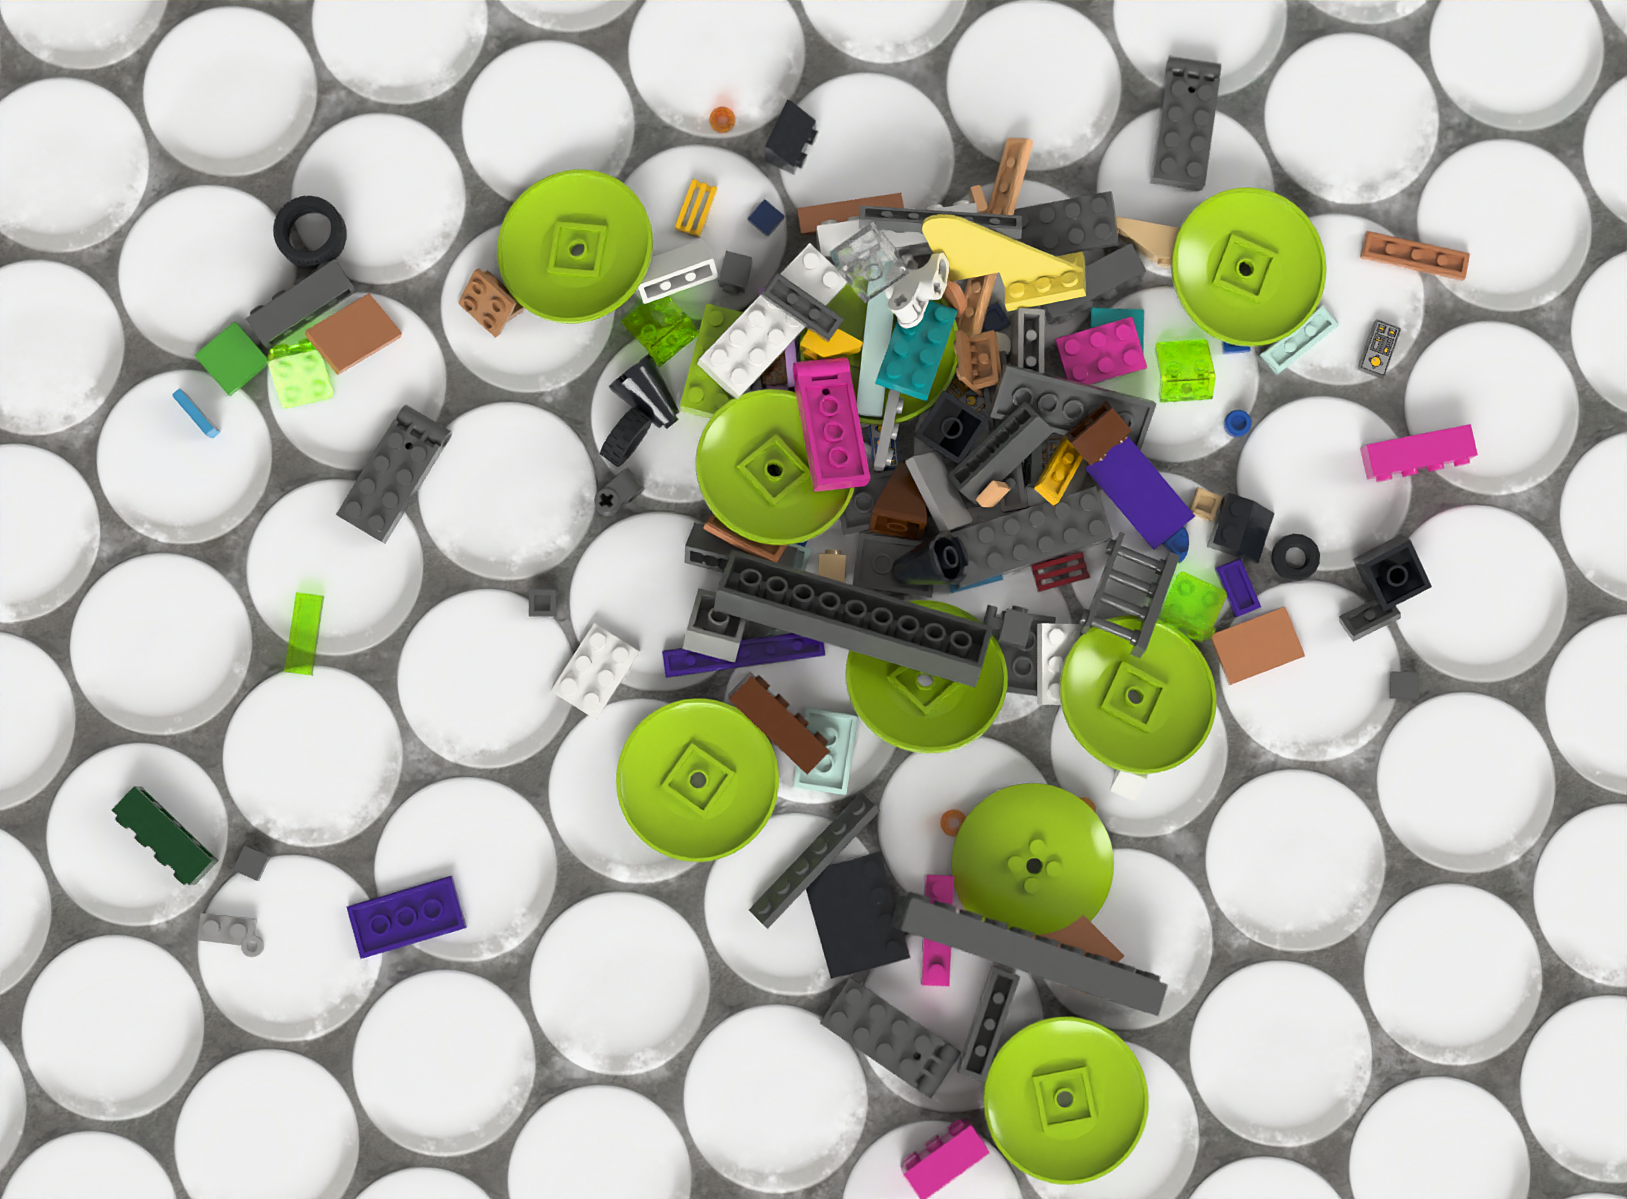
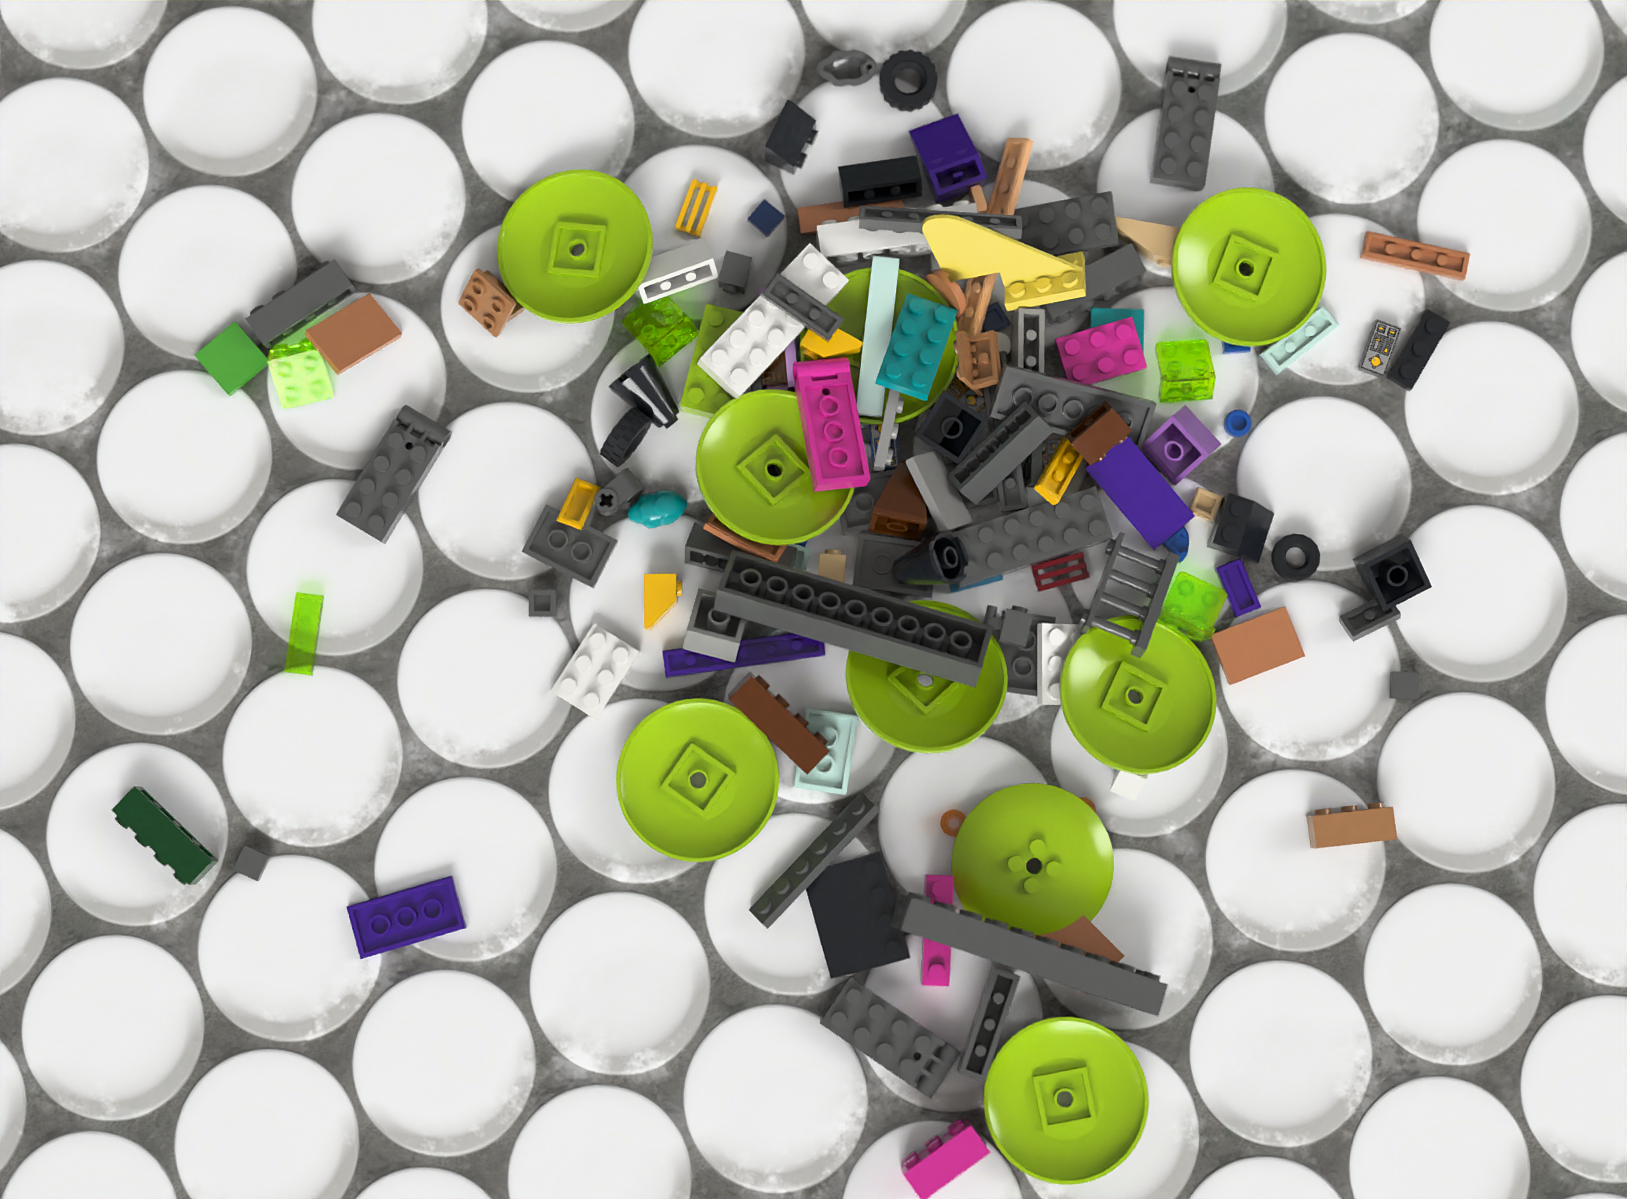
dark azure tile [172,388,220,438] -> none
light grey hinge [197,913,264,957] -> none
black tyre [273,196,347,269] -> none
clear orange plate [709,107,736,133] -> none
clear brick [829,221,909,303] -> none
white piece [885,253,949,328] -> none
light nougat tile [976,480,1010,508] -> none
dark pink brick [1360,424,1478,482] -> none
none -> dark grey plate [521,504,618,589]
none -> yellow tile [556,478,600,530]
none -> teal arm [627,490,687,529]
none -> yellow slope [644,574,683,630]
none -> dark grey arm [817,50,877,86]
none -> black brick [838,155,922,208]
none -> black tyre [879,49,938,112]
none -> dark purple slope [908,113,987,204]
none -> medium lavender slope [1141,405,1221,486]
none -> medium nougat brick [1306,802,1397,848]
none -> black plate [1387,309,1451,391]

